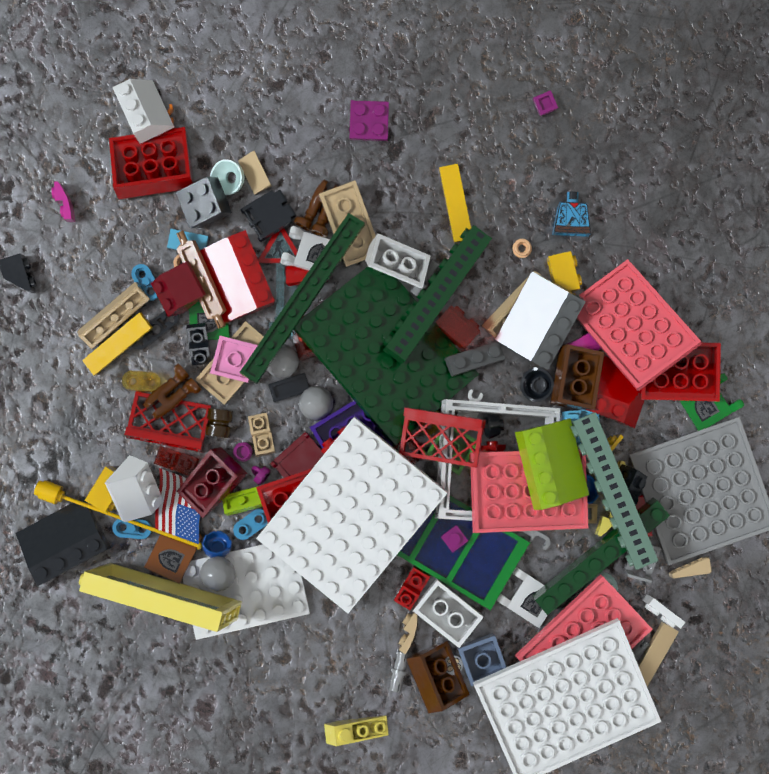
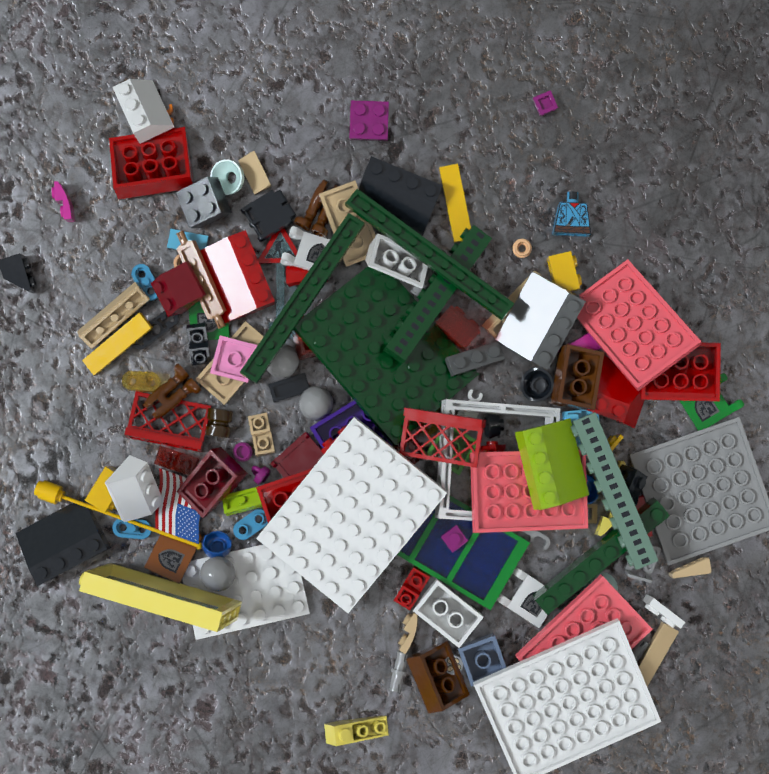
none -> dark green plate [345,189,514,320]
none -> black slope [358,156,443,236]

